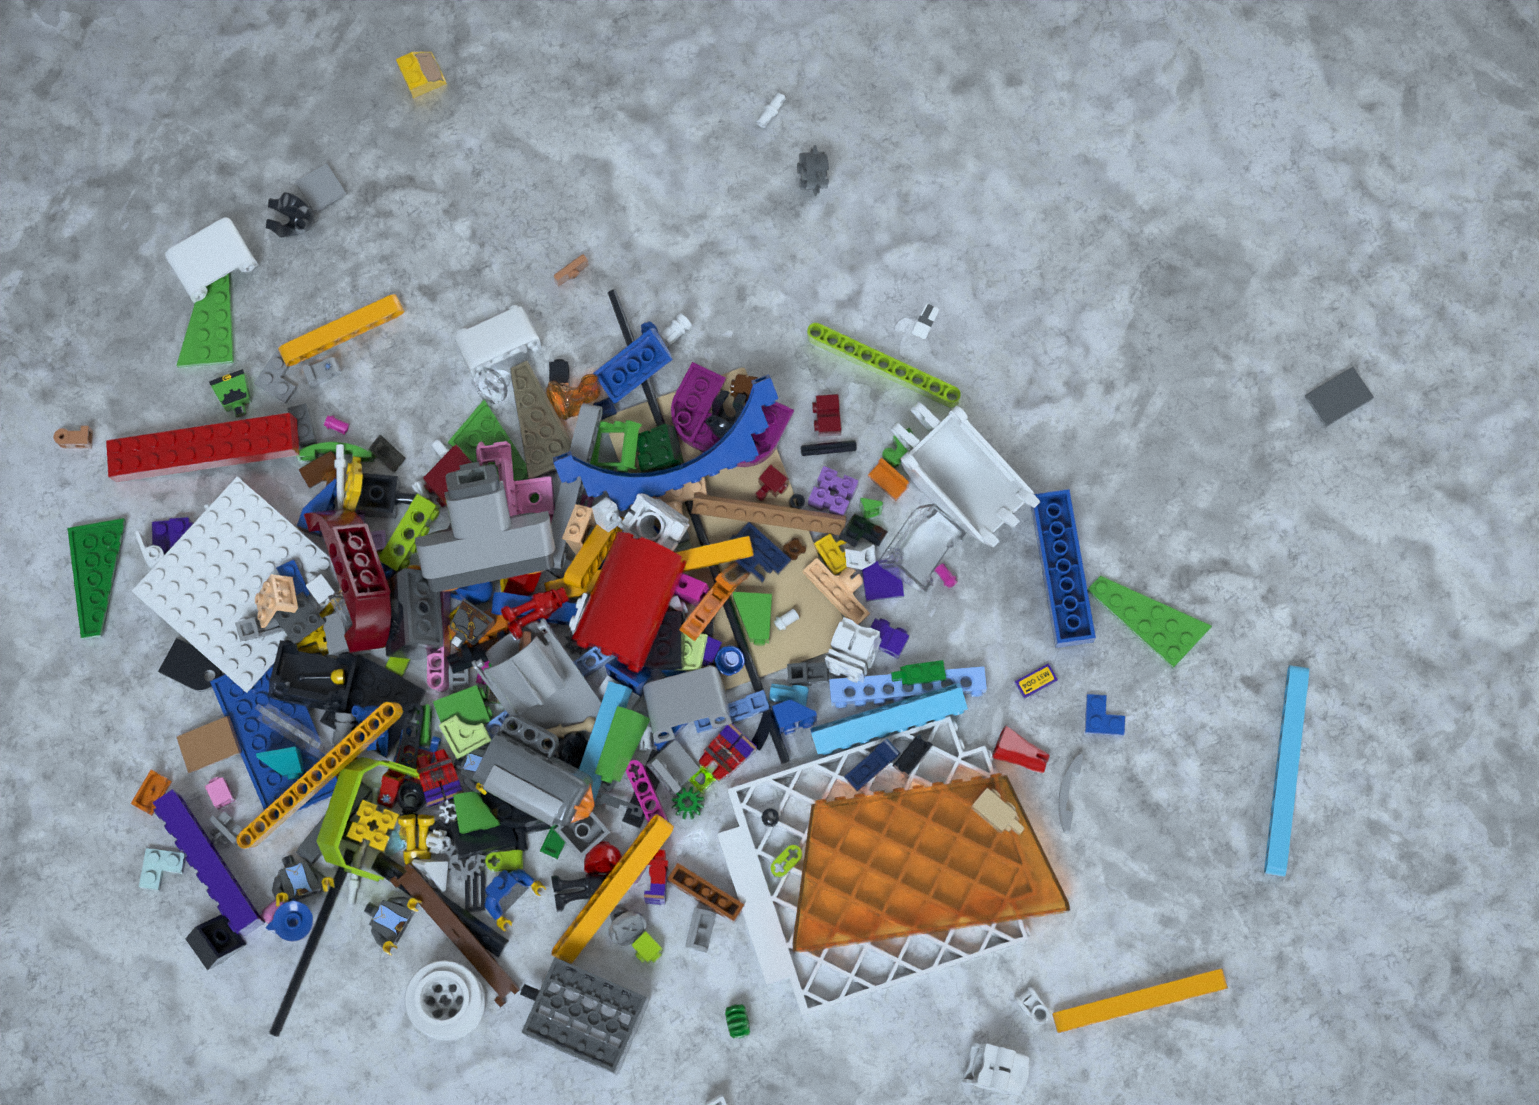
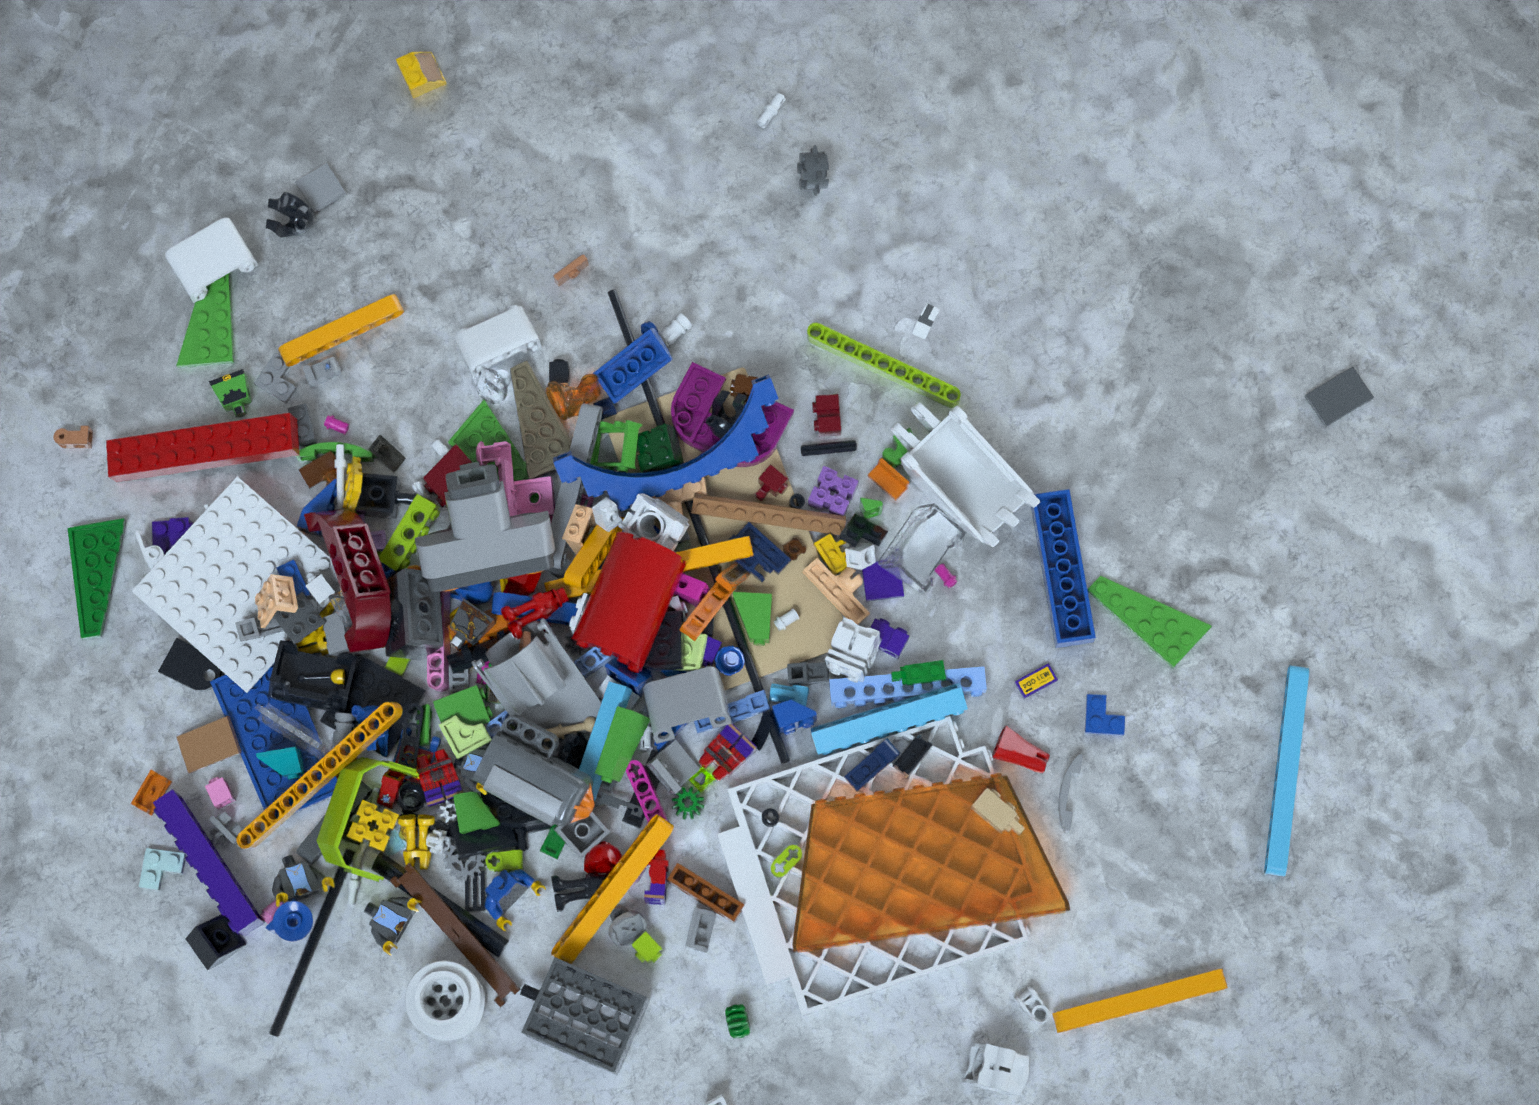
white slope [412,859,448,892] -> none

